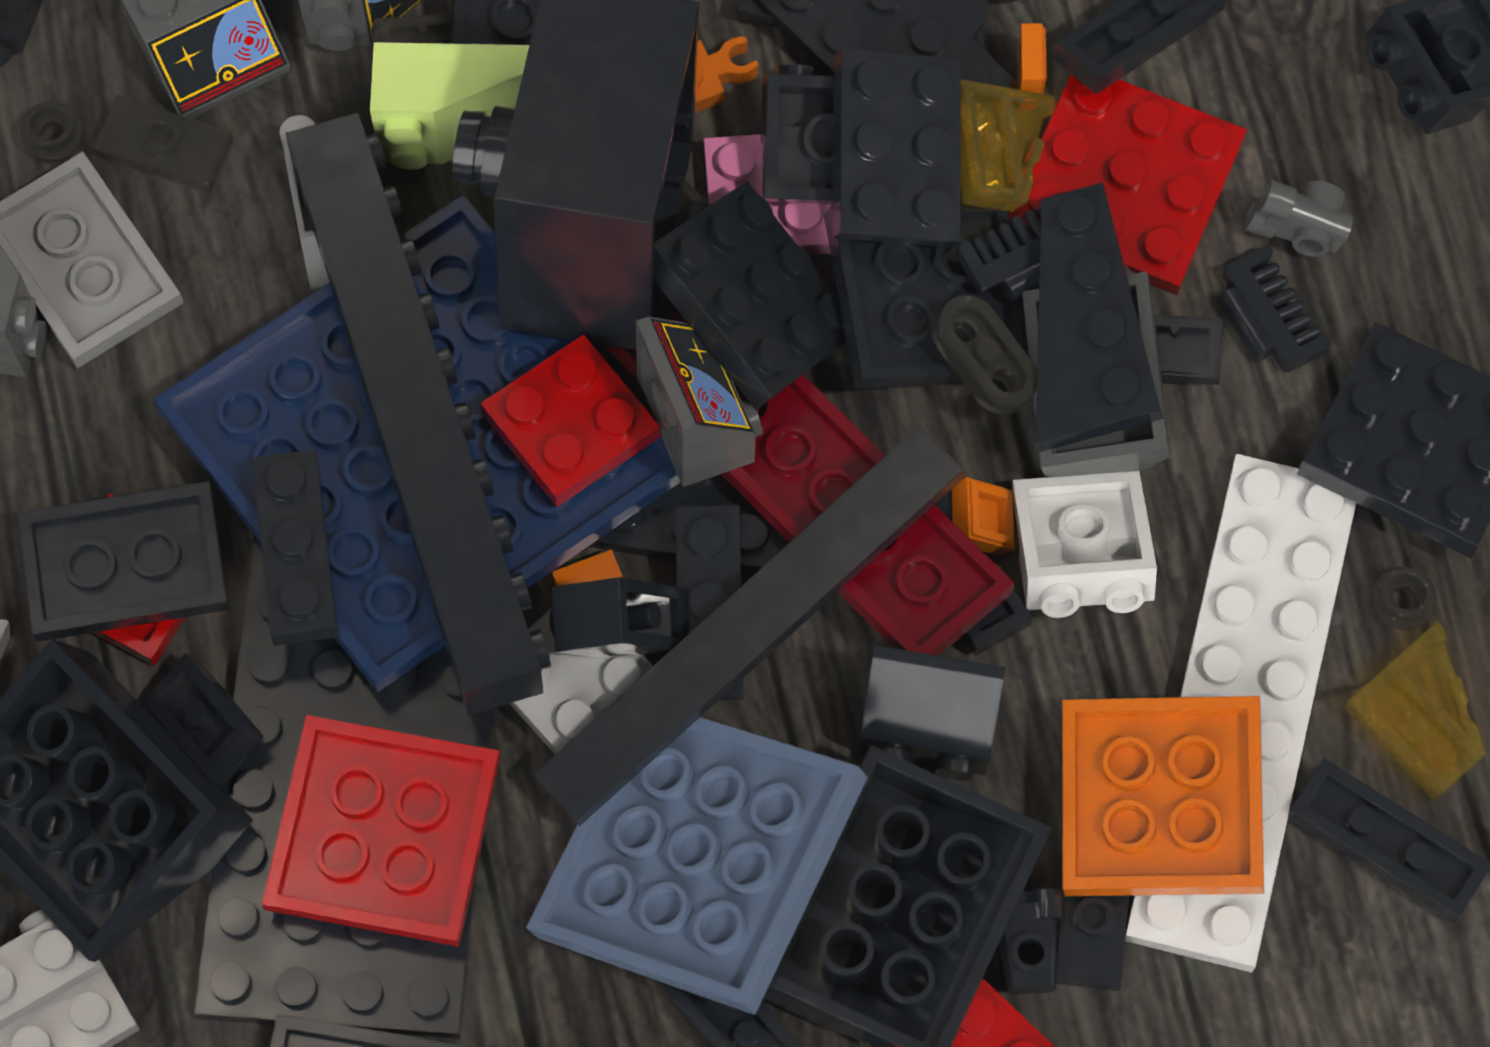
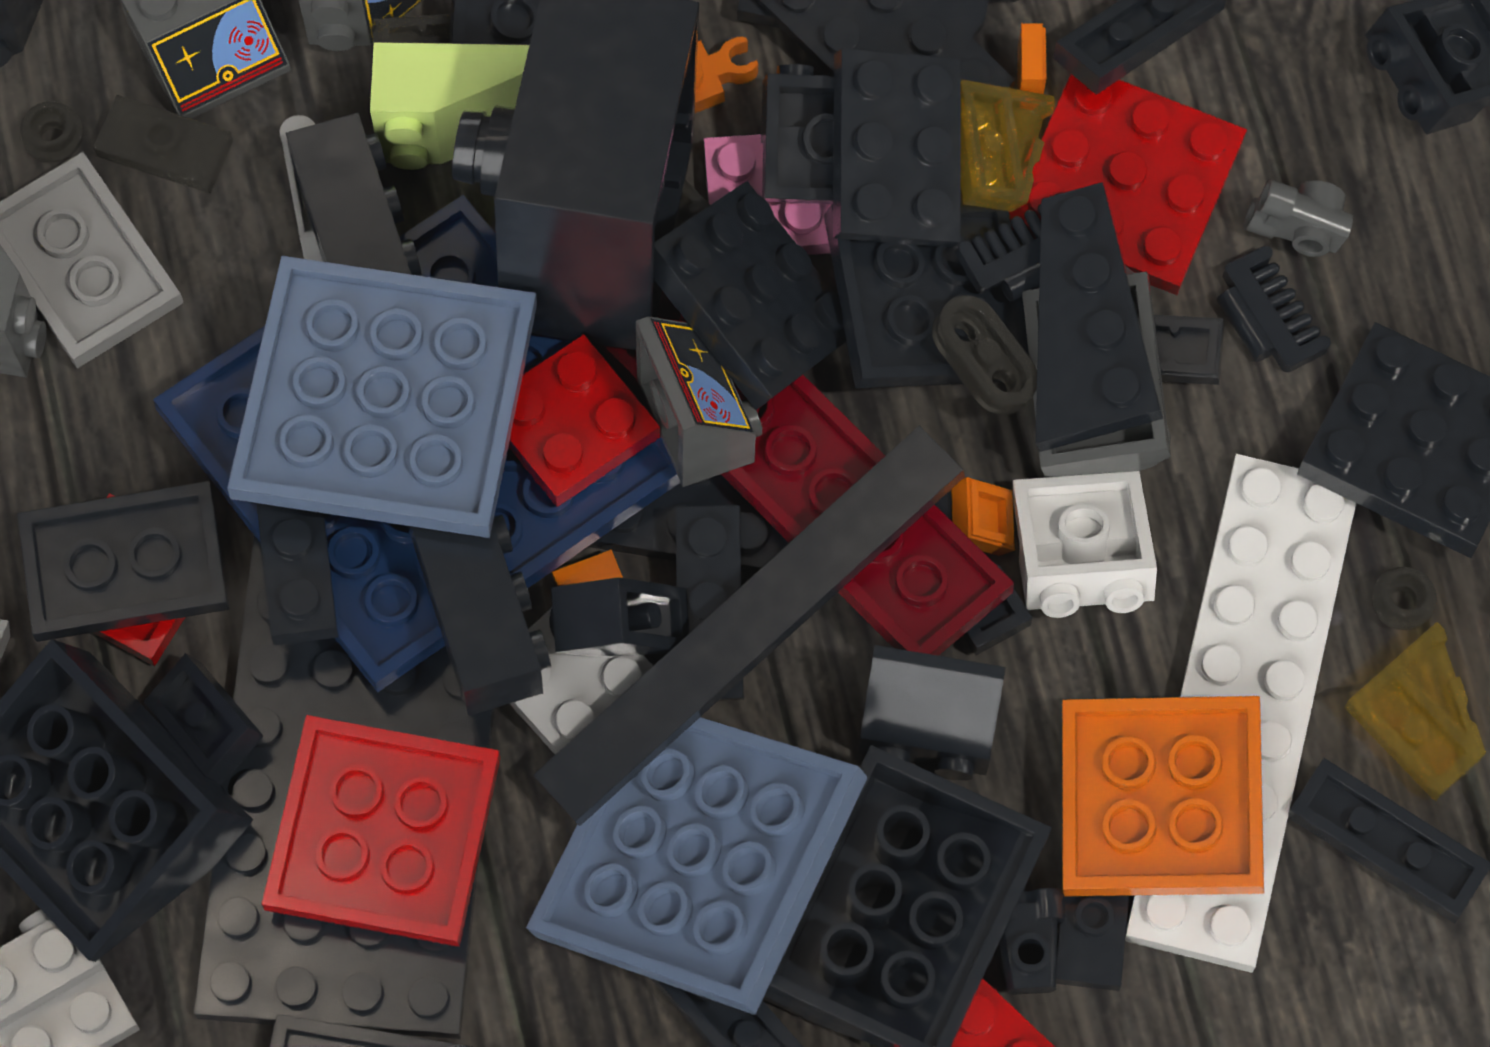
none -> sand blue plate [227,256,537,538]

